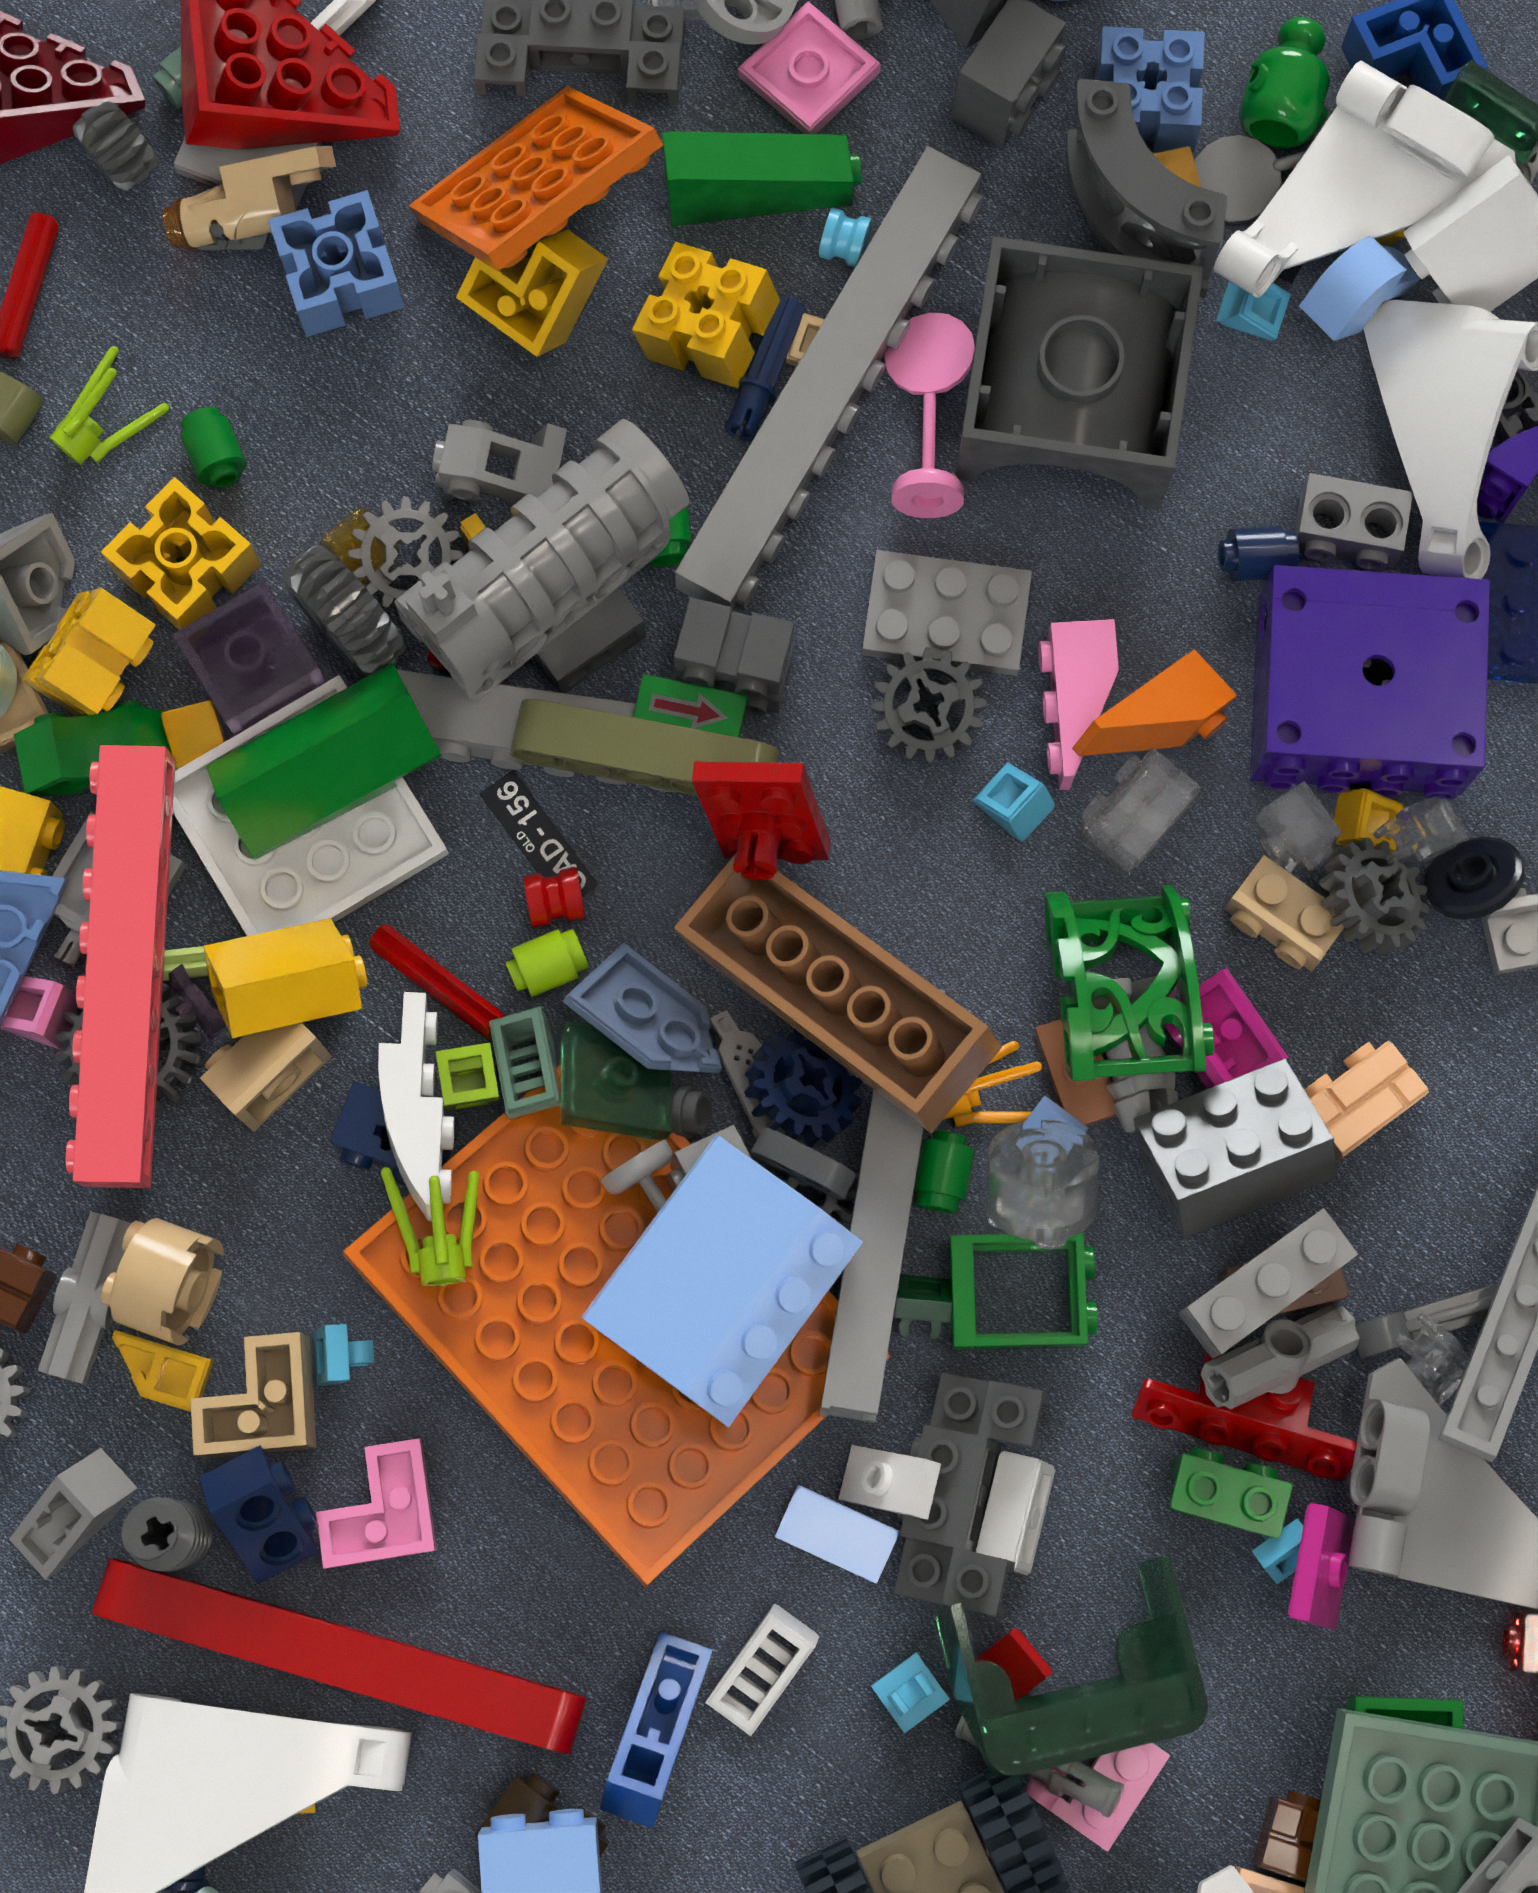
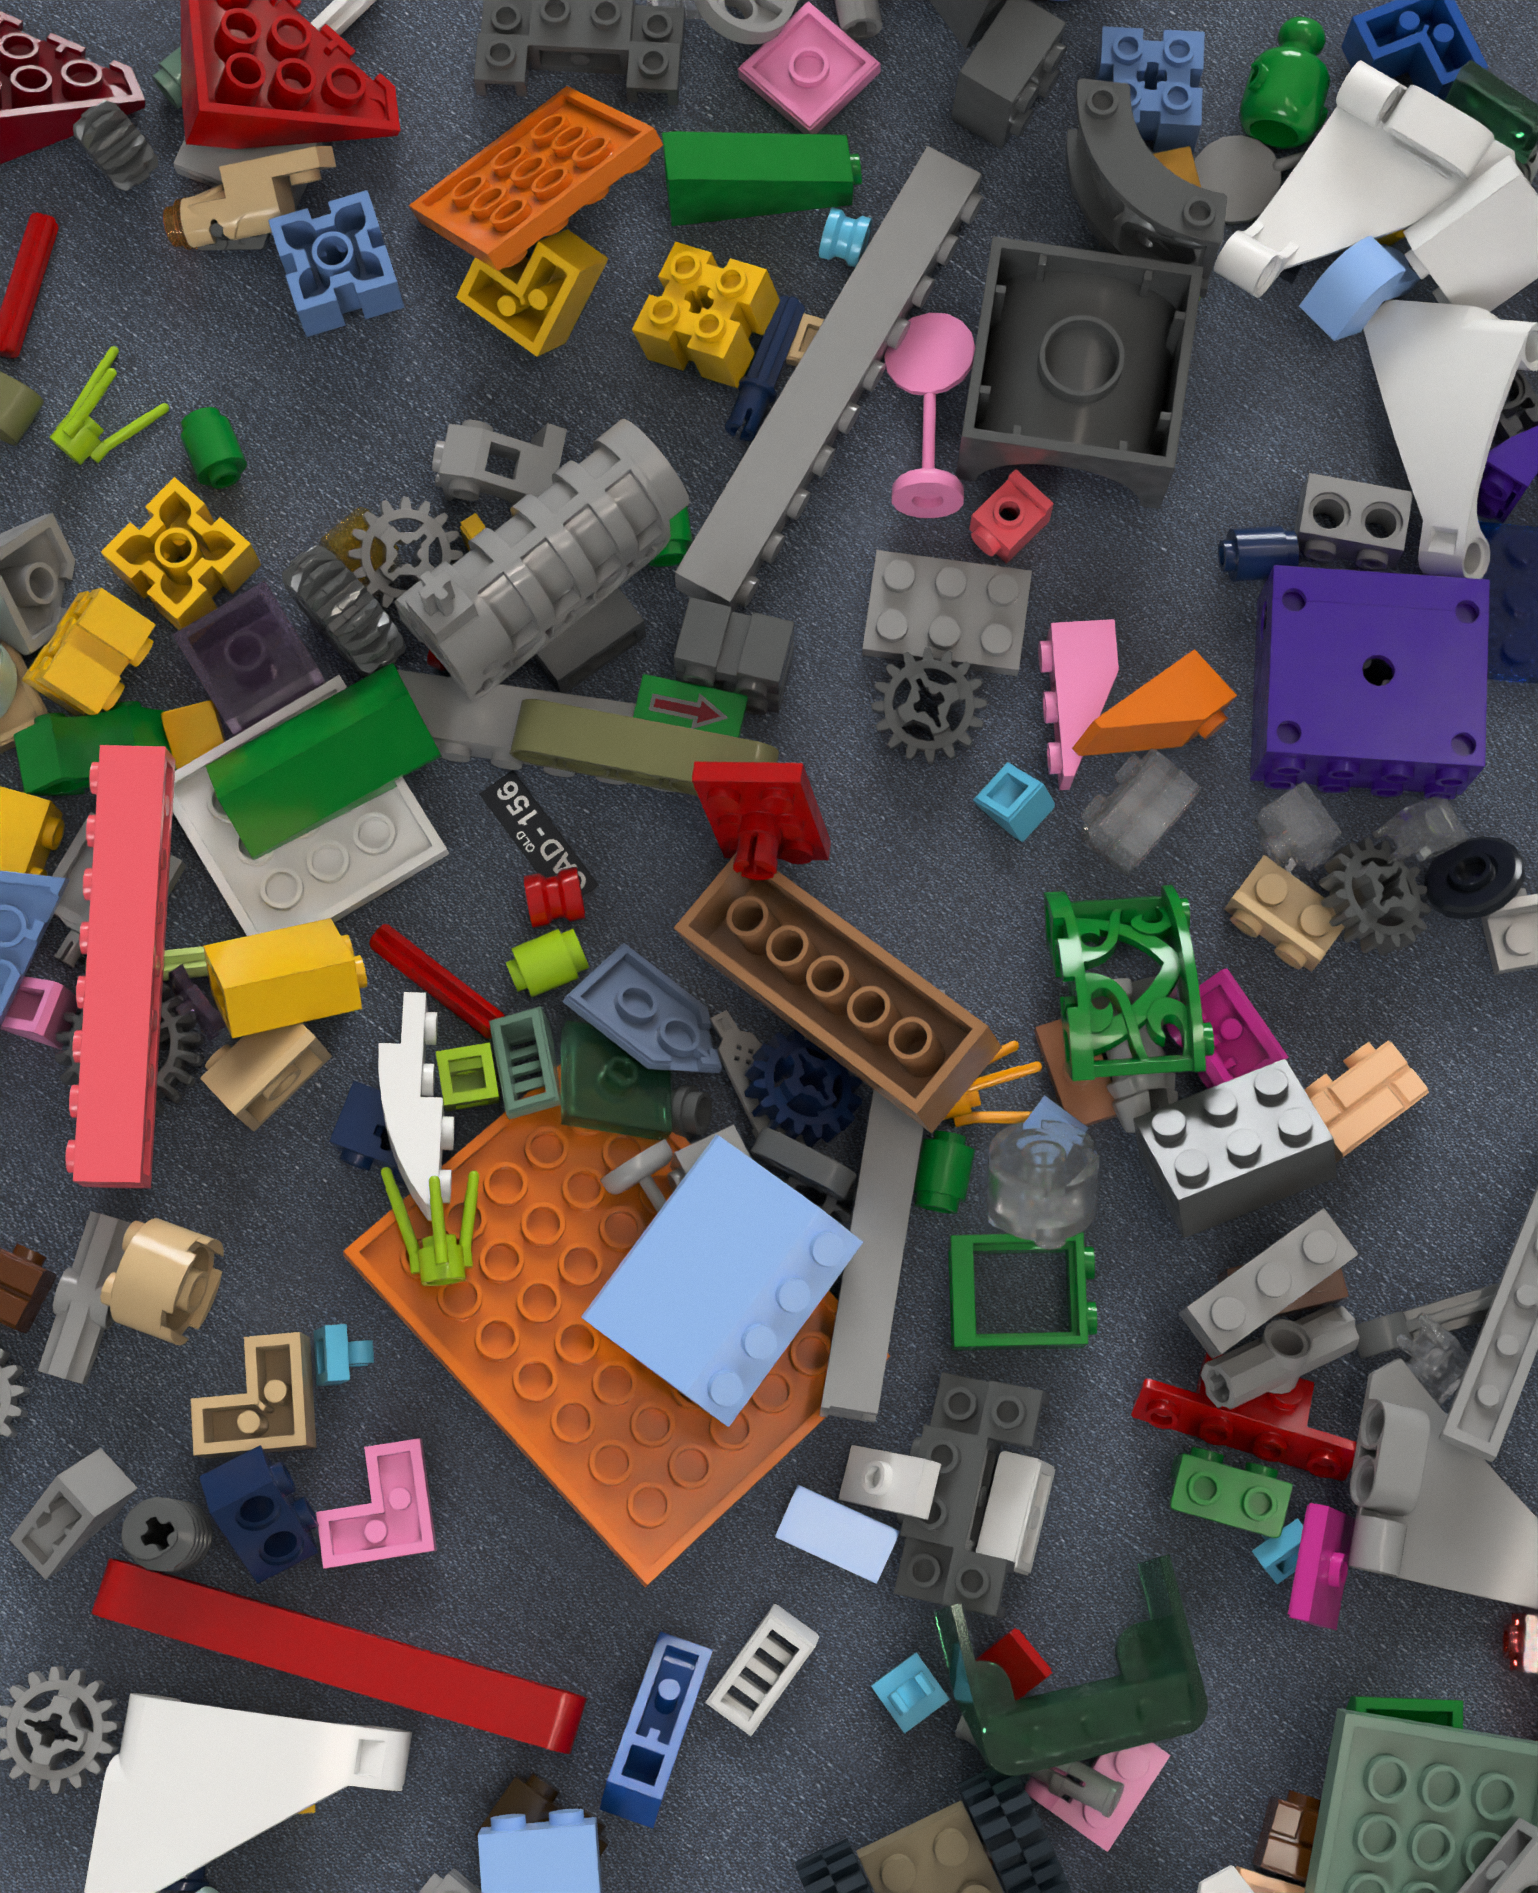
yellow tile [112,1330,214,1412] -> none
dark green tile [895,1274,952,1339] -> none
medium azure slope [1217,281,1291,341] -> none
yellow slope [1330,788,1404,855] -> none
none -> coral brick [969,469,1054,564]

